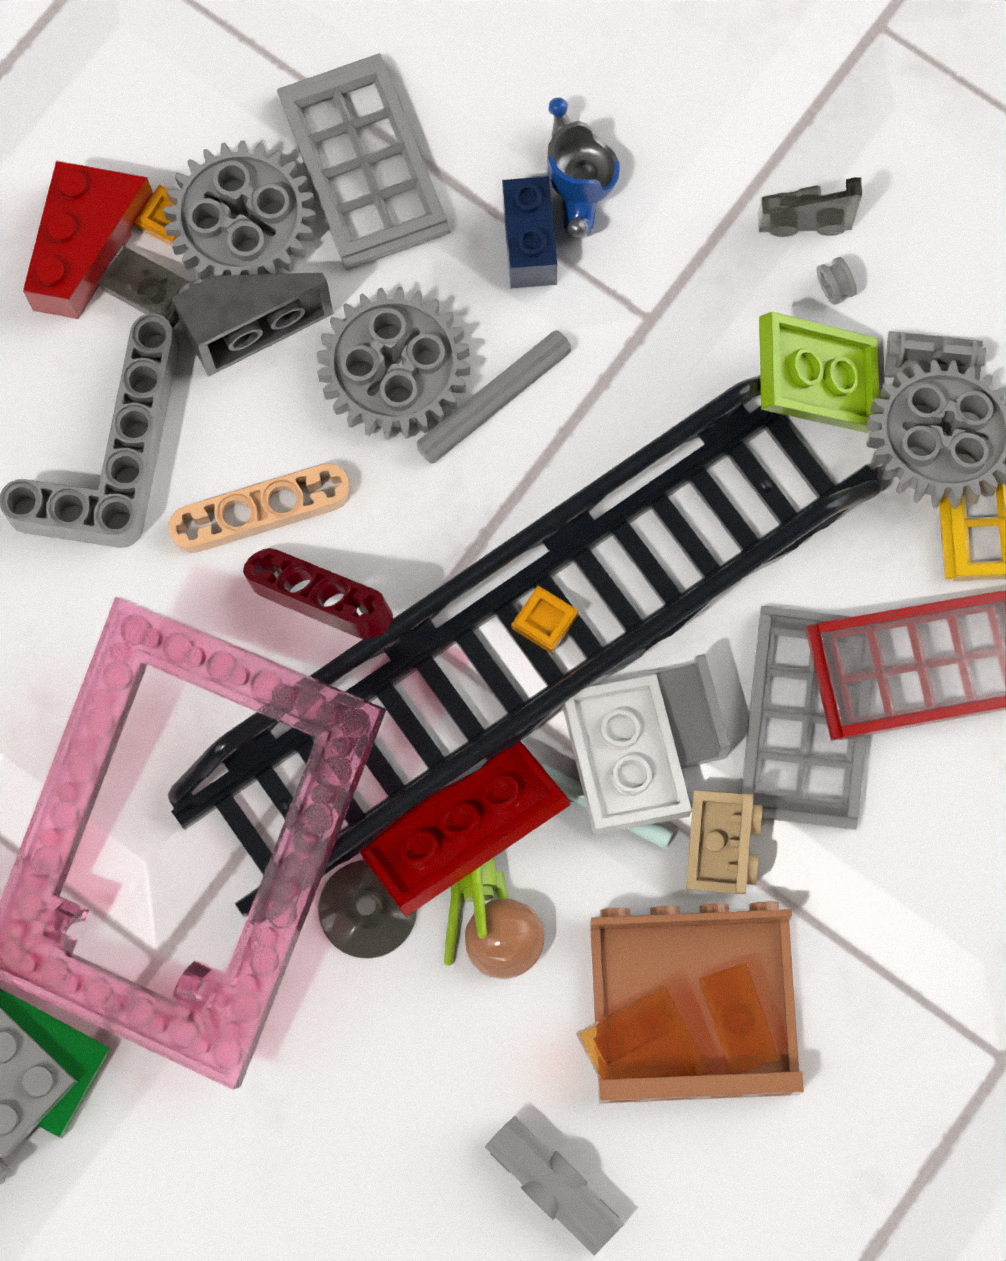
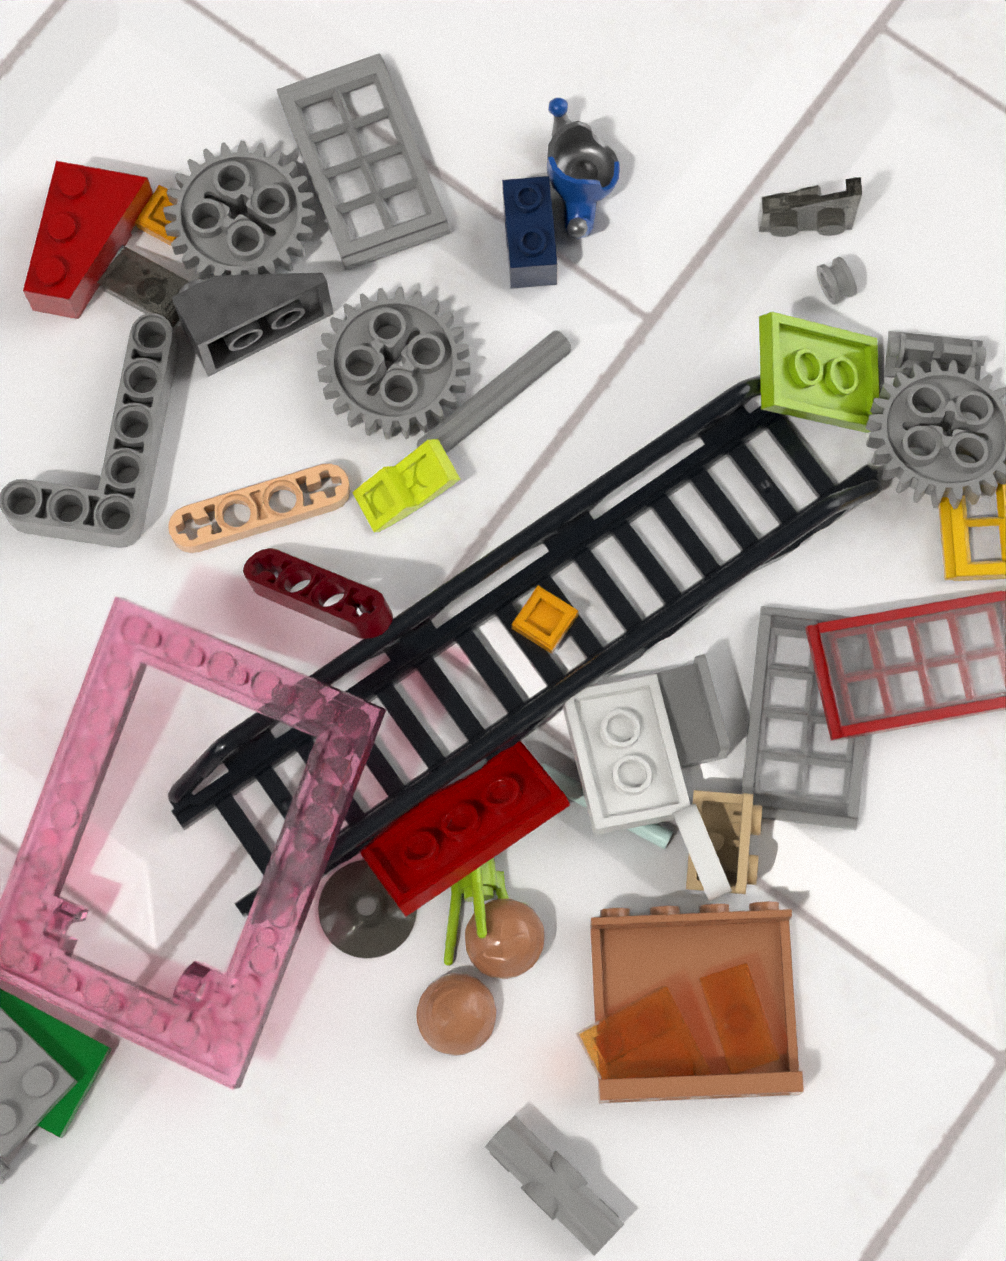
none -> neon yellow slope [352,439,461,533]
none -> nougat piece [416,973,497,1056]
none -> white beam [673,804,732,901]

